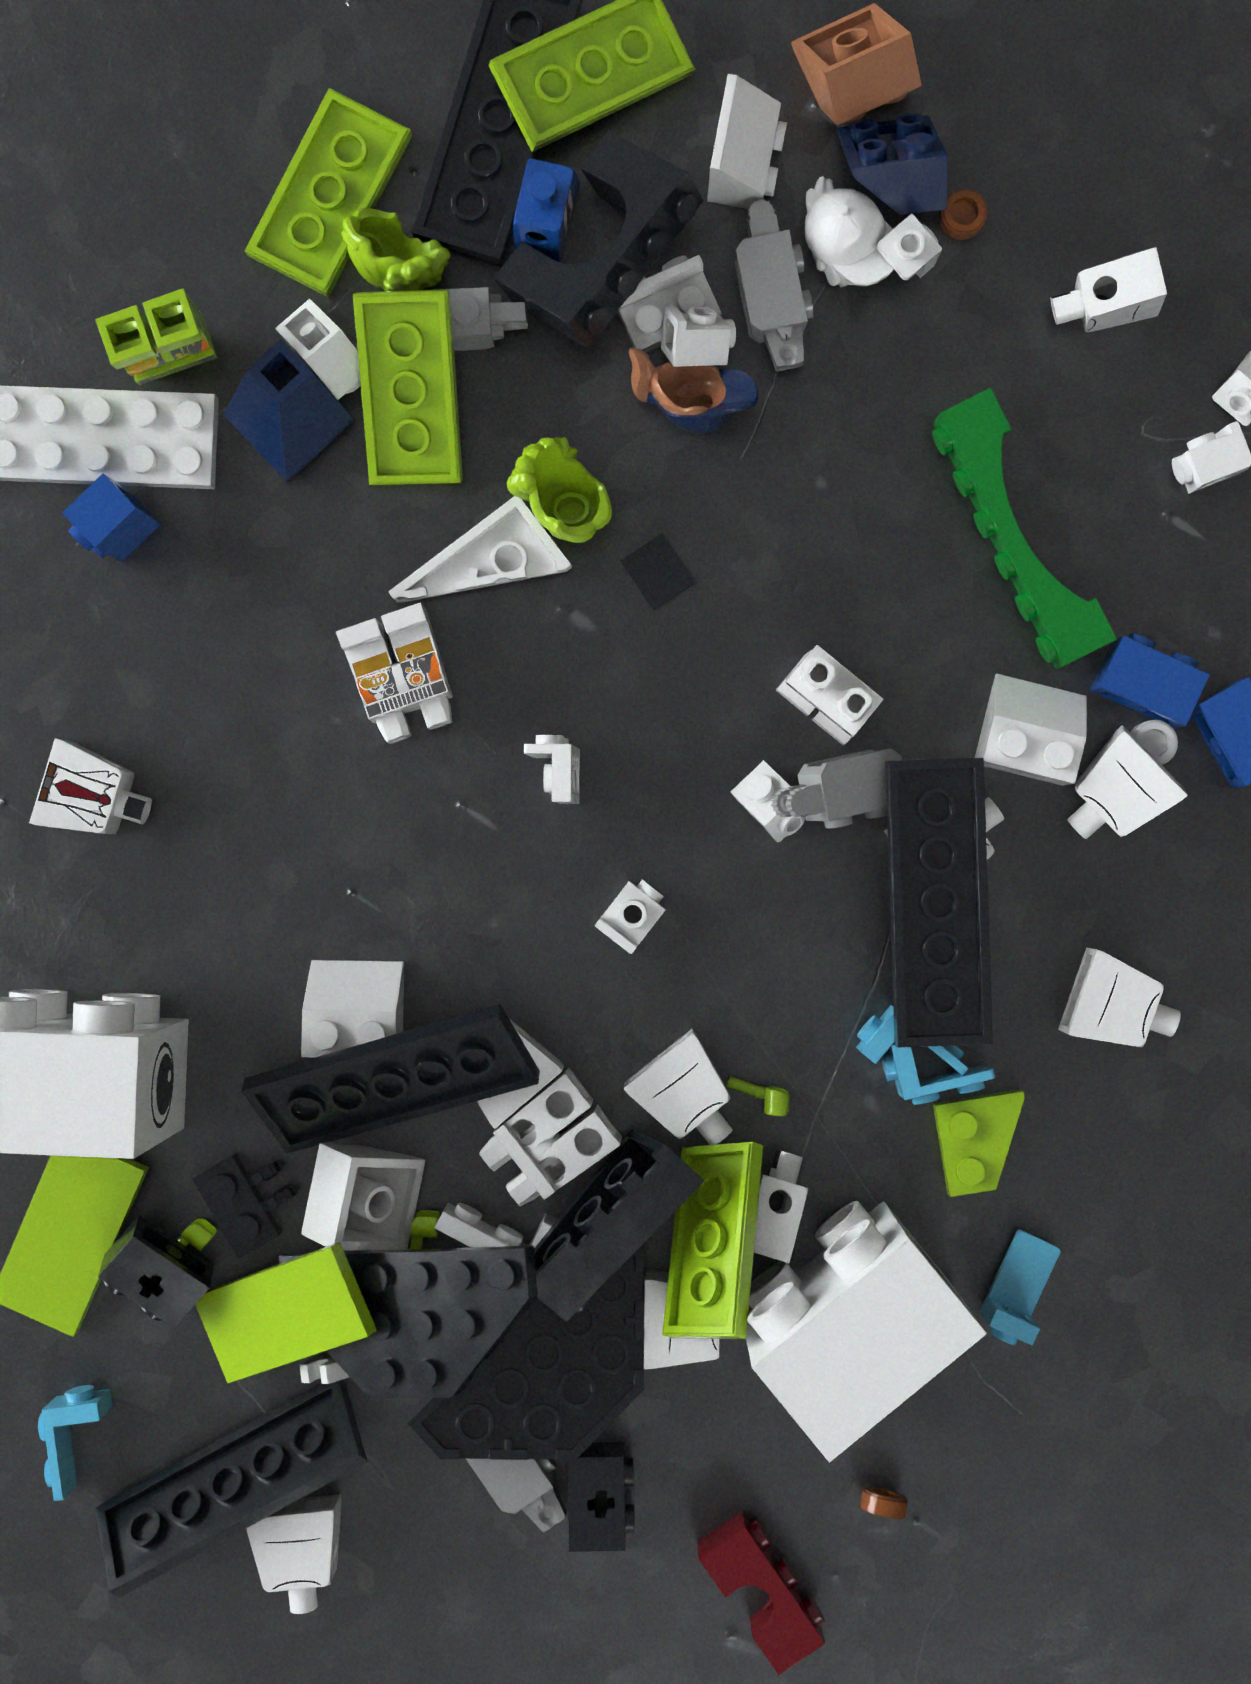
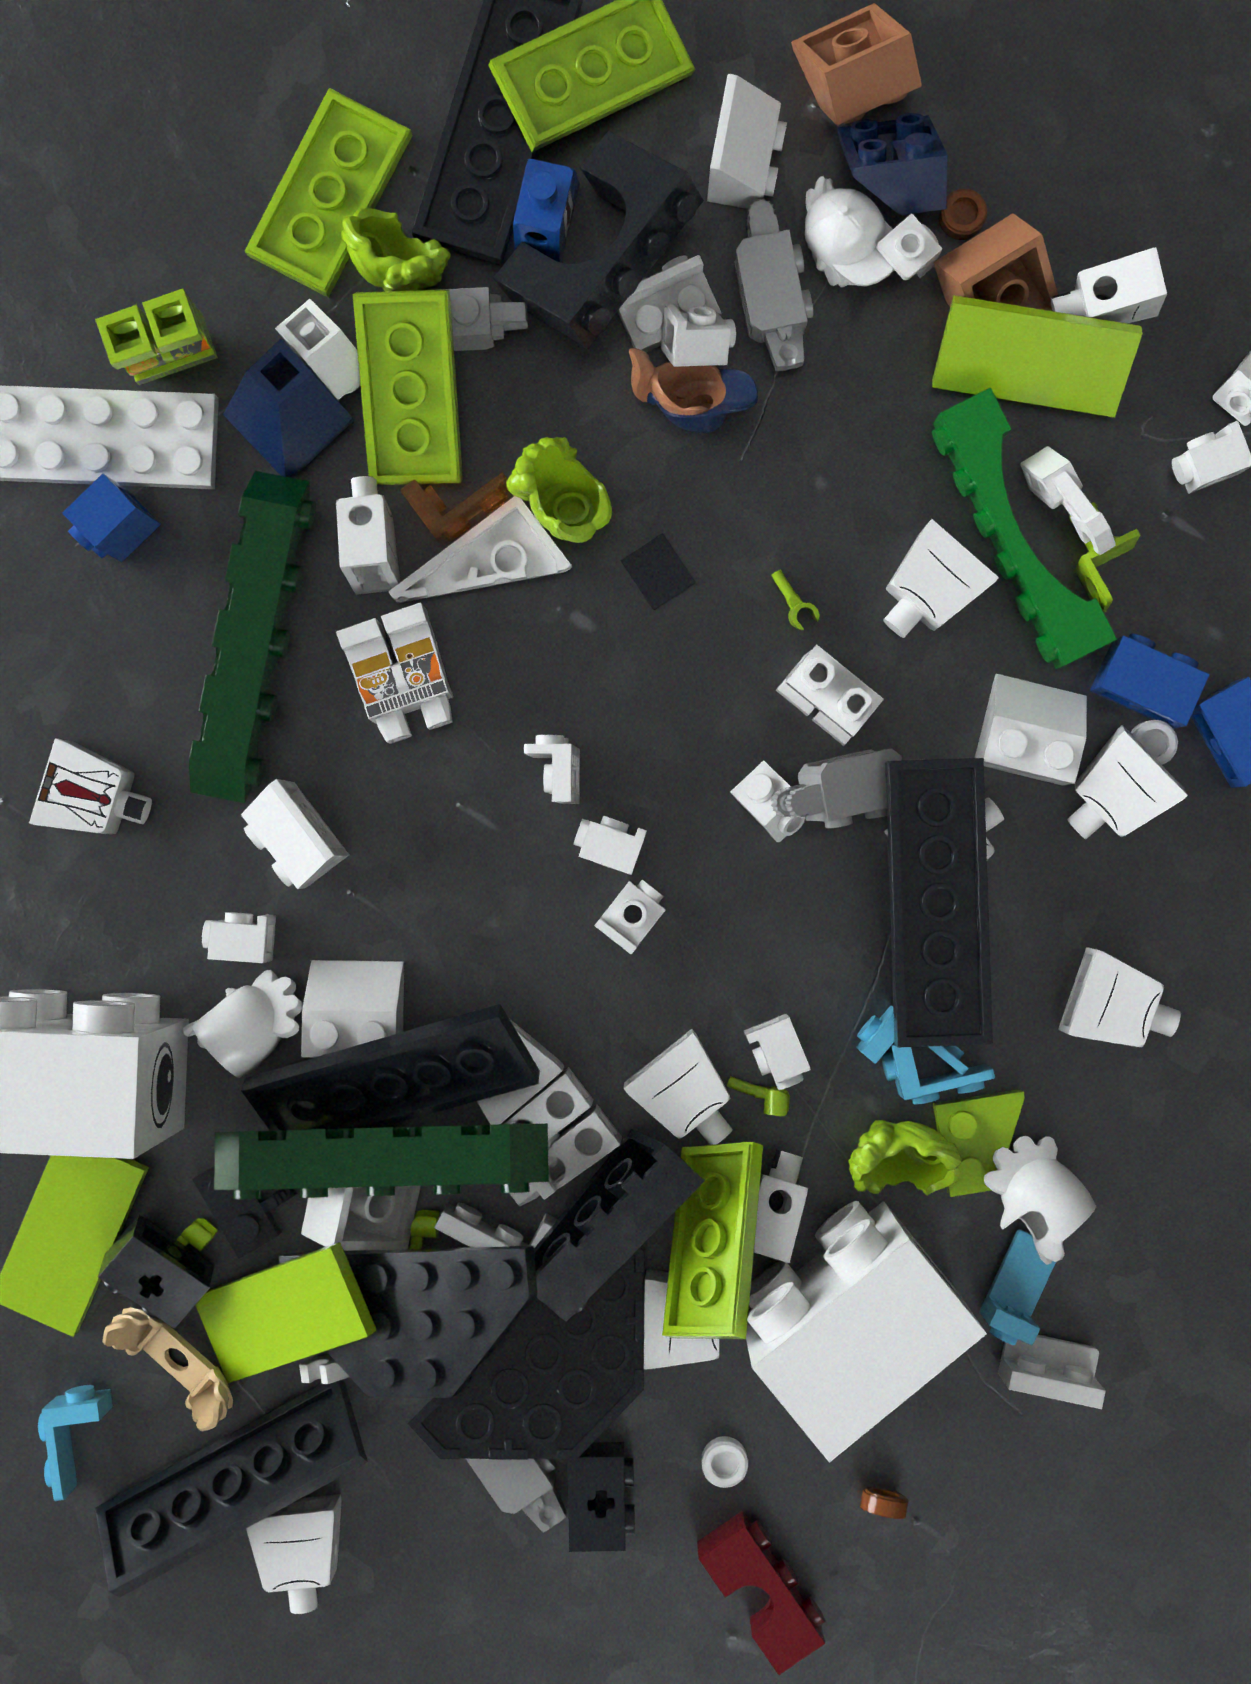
none -> tan piece [102,1307,233,1431]
none -> white piece [182,970,303,1078]
none -> dark green brick [189,471,316,803]
none -> white brick [202,912,276,963]
none -> dark green brick [214,1123,549,1199]
none -> white slope [241,779,349,889]
none -> white torso [336,476,400,595]
none -> clear orange bracket [400,473,508,543]
none -> white brick [573,816,647,875]
none -> white tile [701,1436,748,1488]
none -> white brick [744,1014,811,1090]
none -> lime hand [771,569,820,630]
none -> lime hair [848,1120,961,1196]
none -> white torso [883,519,999,638]
none -> lime tile [932,295,1143,418]
none -> nougat slope [933,213,1058,311]
none -> white piece [984,1136,1096,1265]
none -> white bracket [998,1335,1106,1409]
none -> white piece [1020,446,1116,555]
none -> lime bracket [1069,502,1141,613]

